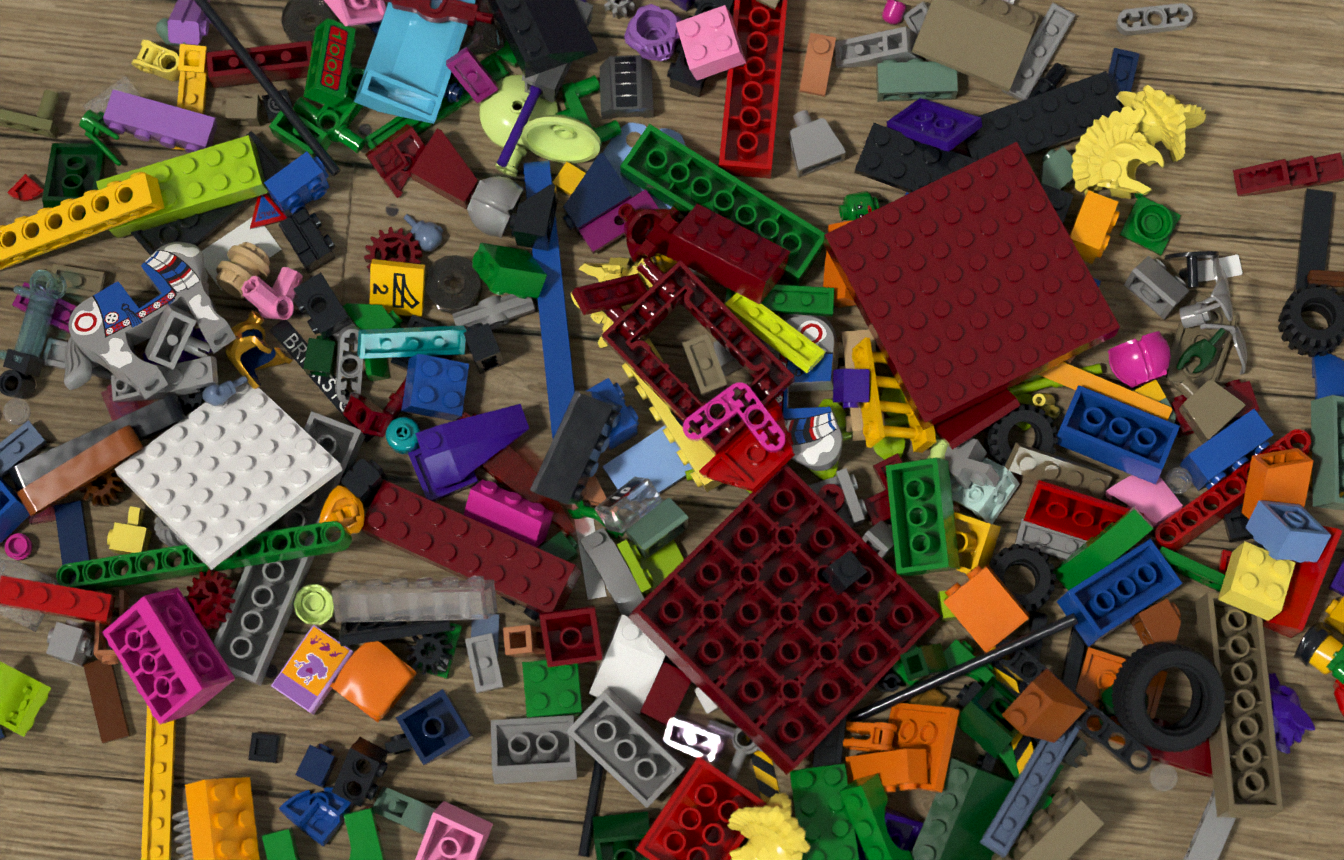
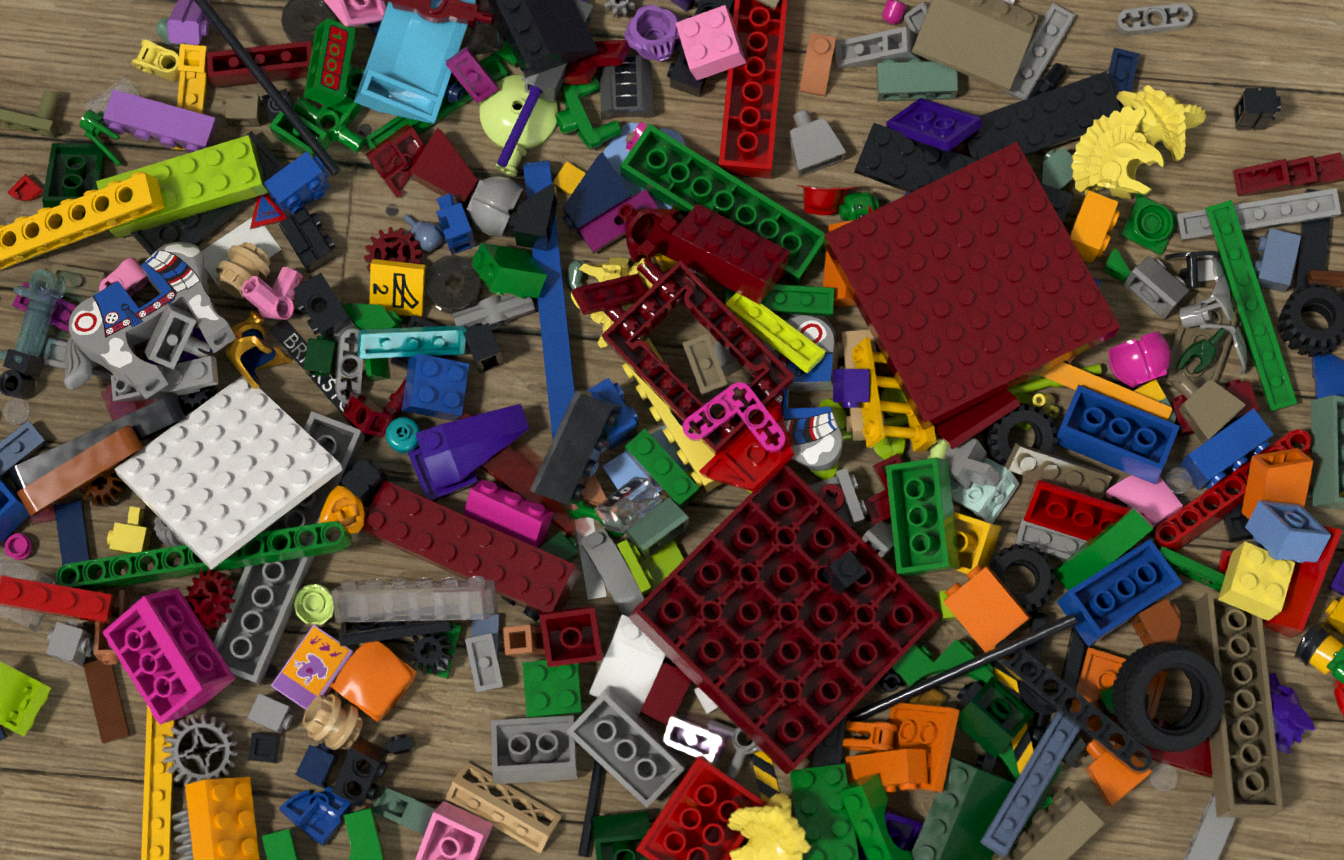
sand blue piece [202,376,248,406] -> none
dark blue slope [396,689,475,765] -> none
yellowish green dish [521,115,601,163] -> none
dark green brick [900,643,949,681] -> none
dark orange slope [1002,668,1088,743] -> none
none -> bright pink piece [99,257,150,297]
none -> light grey gear [162,714,238,787]
none -> light grey brick [247,693,294,734]
none -> tan piece [303,694,363,750]
none -> blue hips [436,193,476,256]
none -> tan fence [445,762,562,854]
none -> dark red plate [563,40,630,85]
none -> sand green arm [566,260,586,291]
none -> green brick [625,429,700,510]
none -> dark pink tile [626,122,647,152]
none -> red piece [797,185,861,216]
none -> orange torso [1085,740,1152,807]
none -> green slope [1102,248,1131,283]
none -> light grey plate [1176,188,1341,242]
none -> green plate [1205,200,1297,412]
none -> black brick [1234,87,1281,131]
none -> sand blue brick [1253,228,1301,292]

